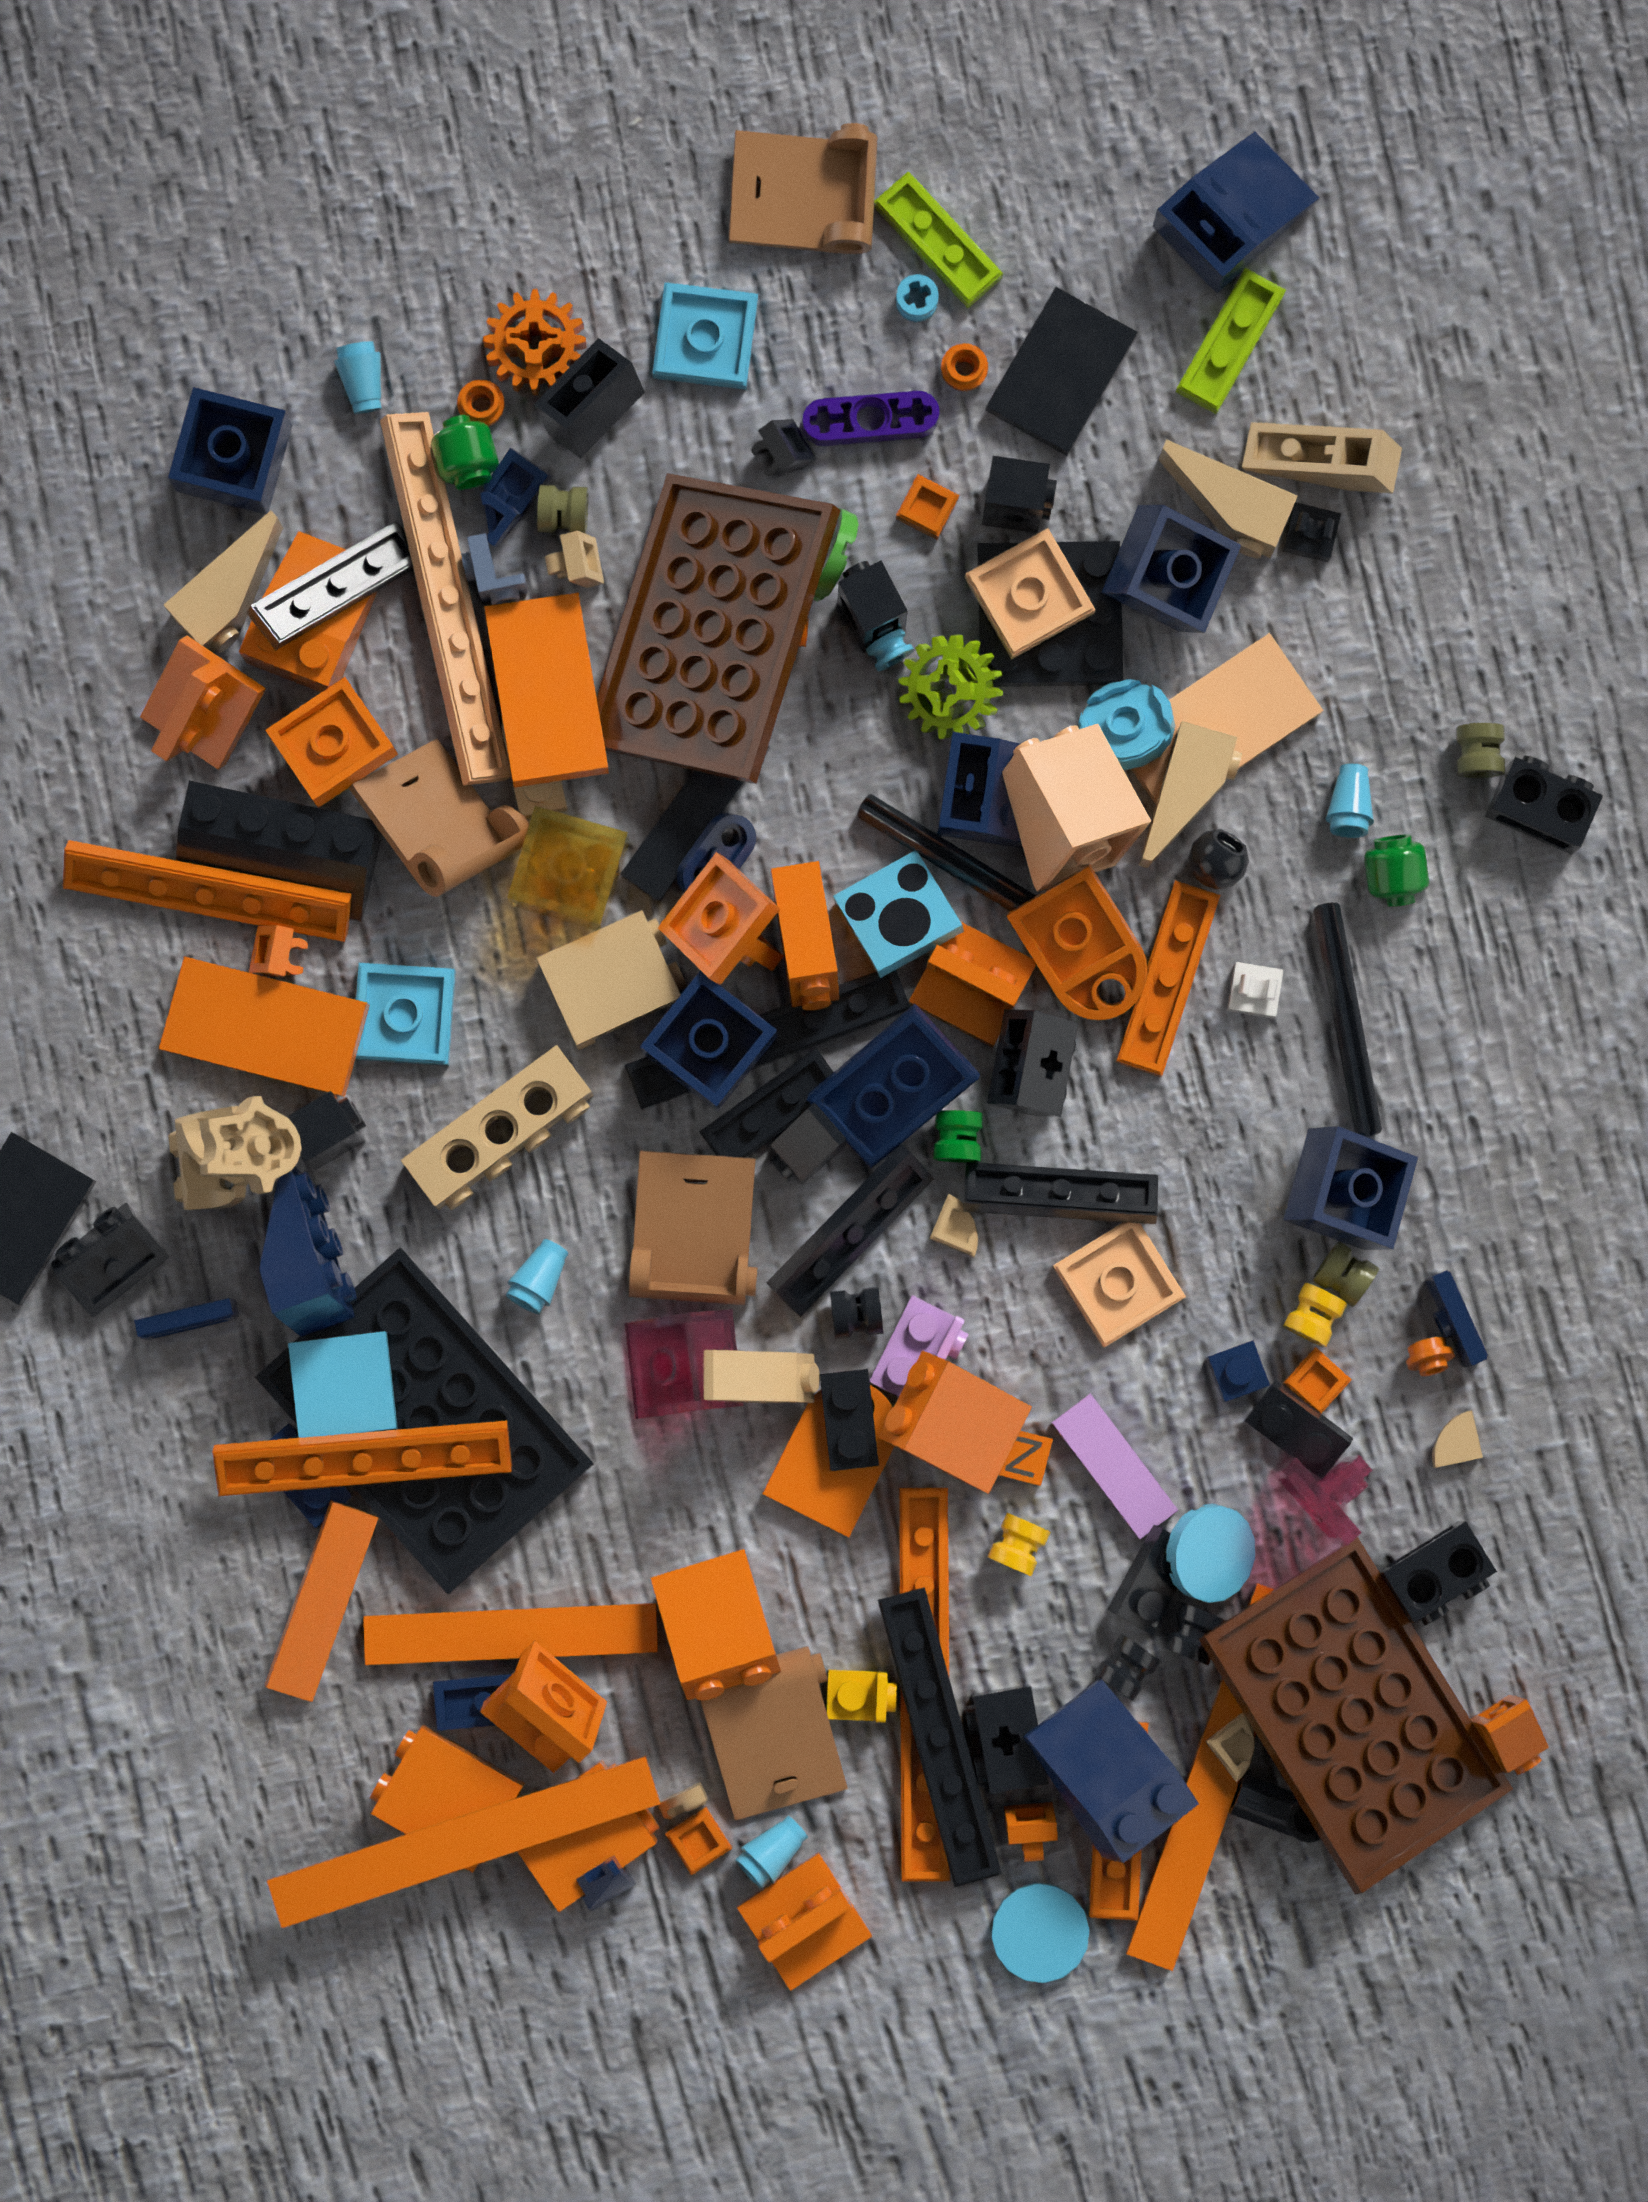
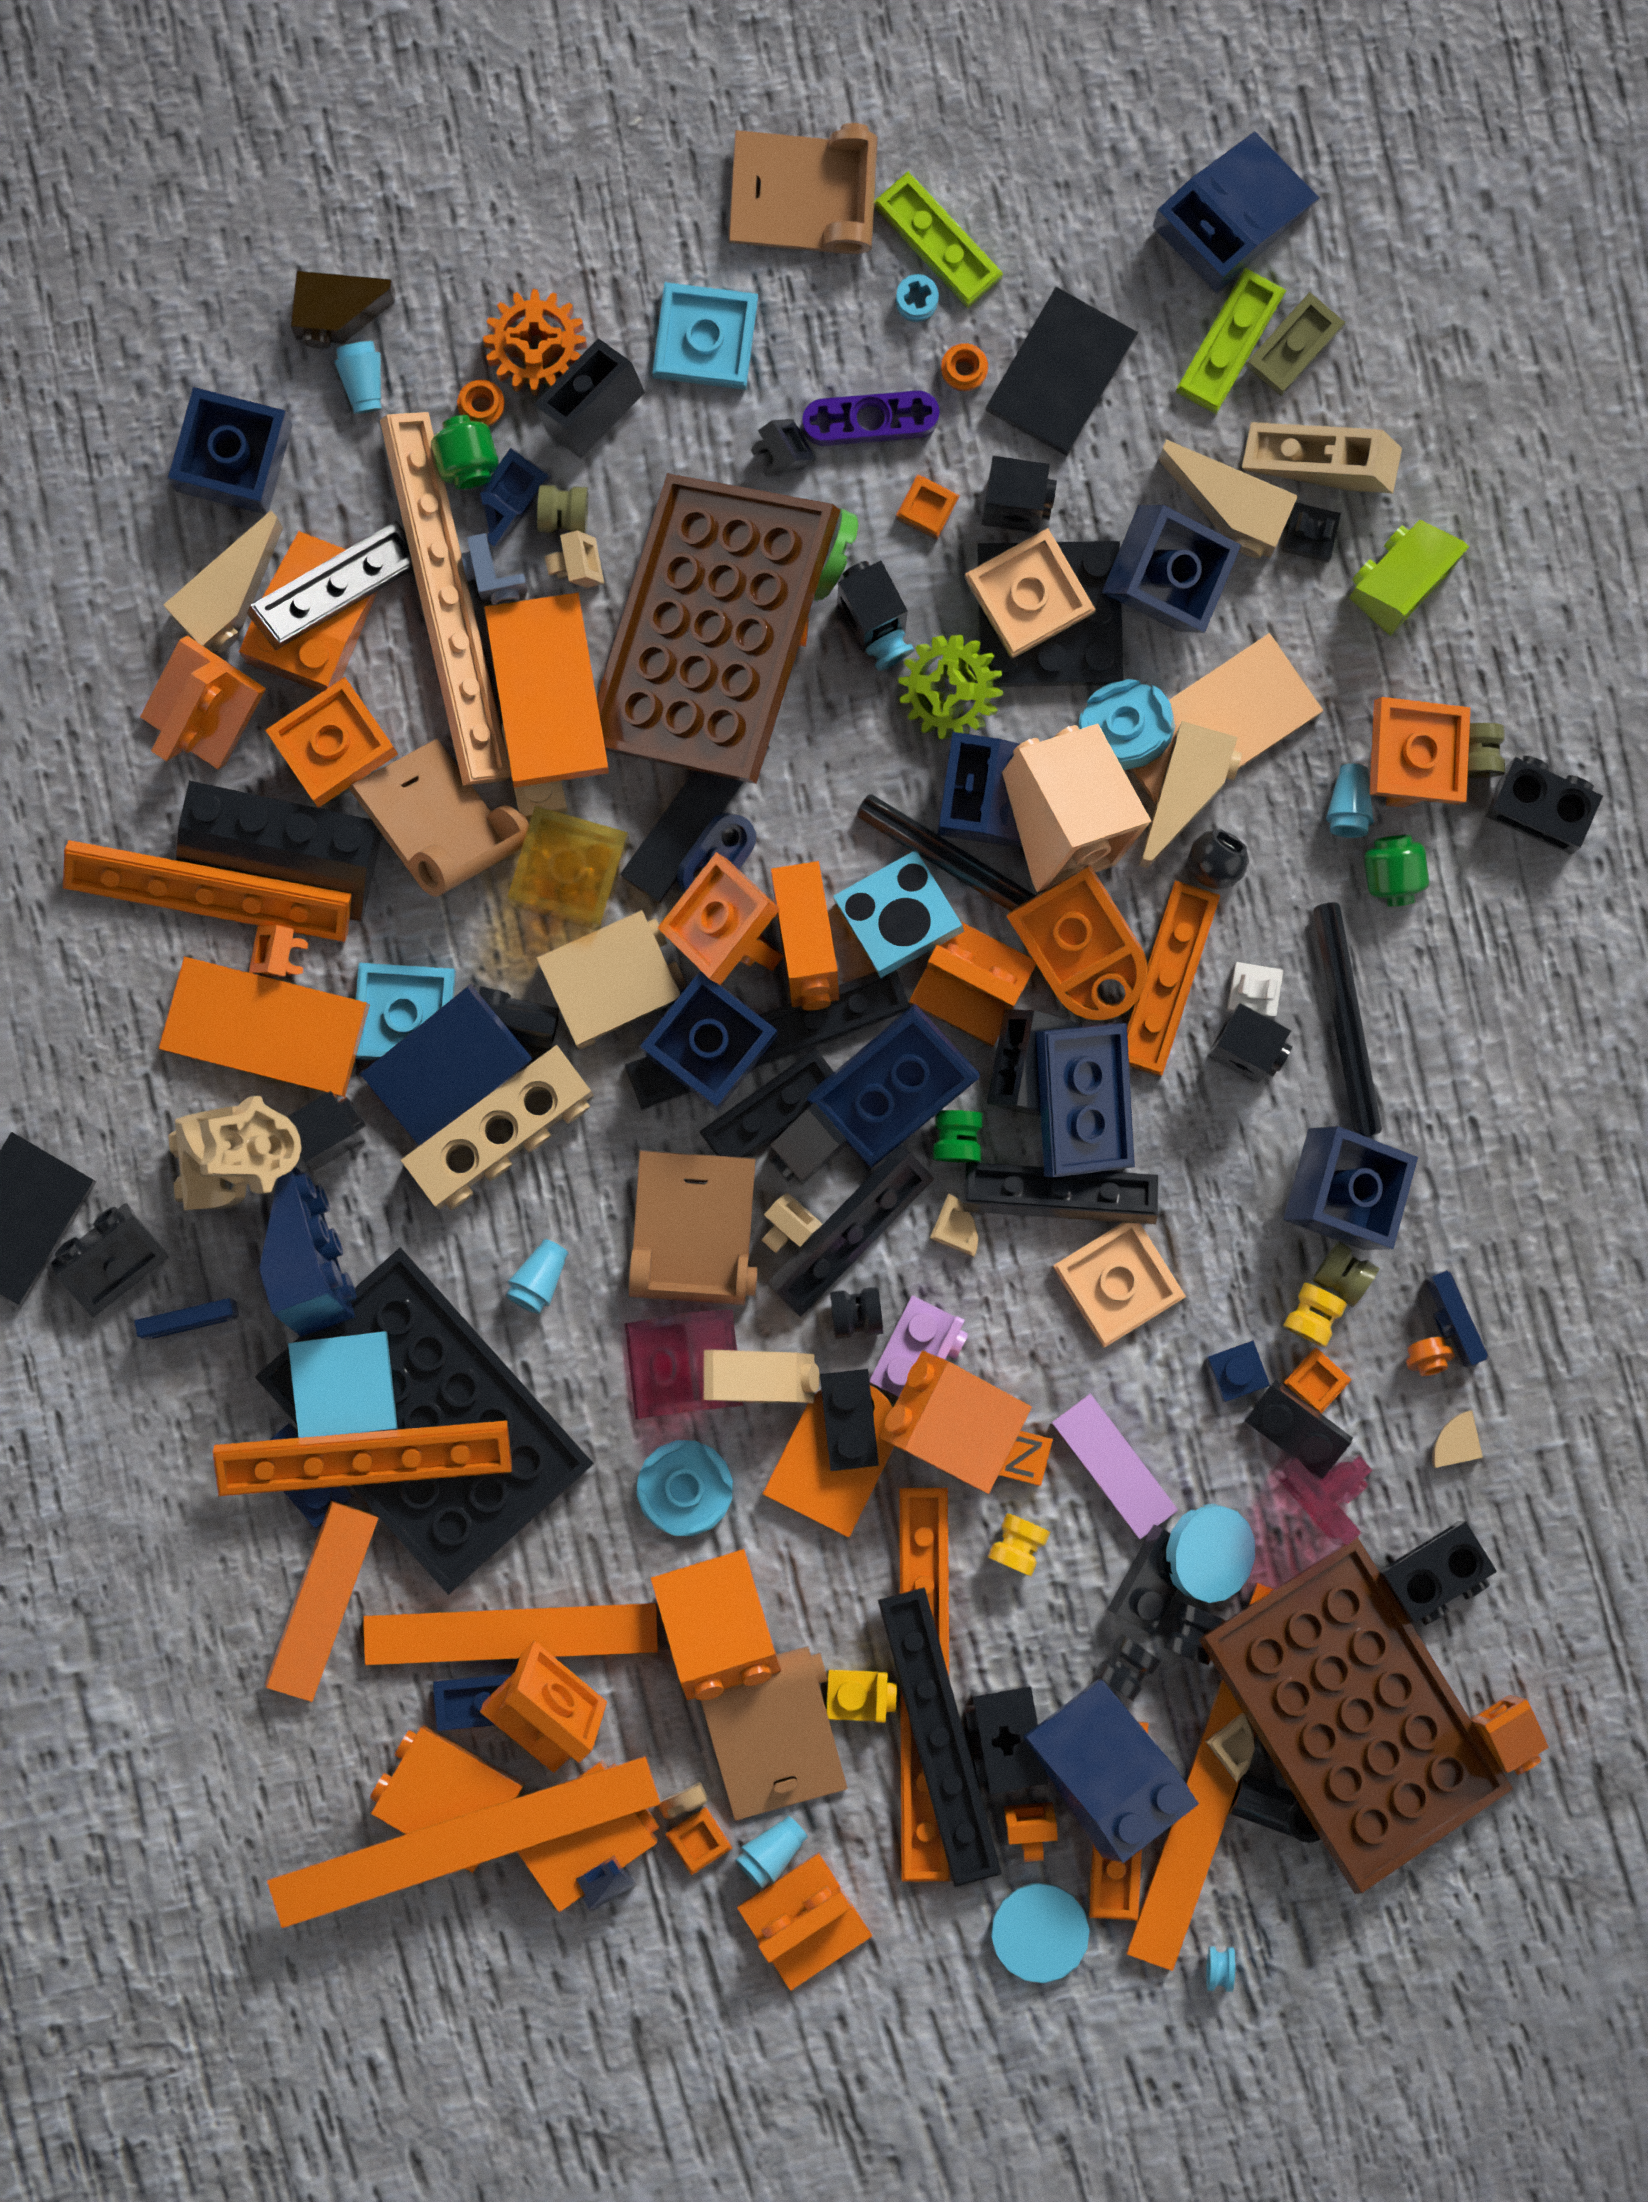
none -> dark brown slope [291,271,396,349]
none -> dark blue tile [360,984,532,1146]
none -> black piece [472,985,560,1049]
none -> medium azure tile [637,1440,733,1536]
none -> tan tile [762,1192,822,1253]
none -> dark blue tile [1036,1023,1135,1177]
none -> medium azure bush [1206,1946,1235,1992]
none -> black brick [1207,1003,1293,1083]
none -> olive plate [1246,292,1345,397]
none -> lime slope [1349,519,1469,636]
none -> orange bracket [1369,697,1471,808]

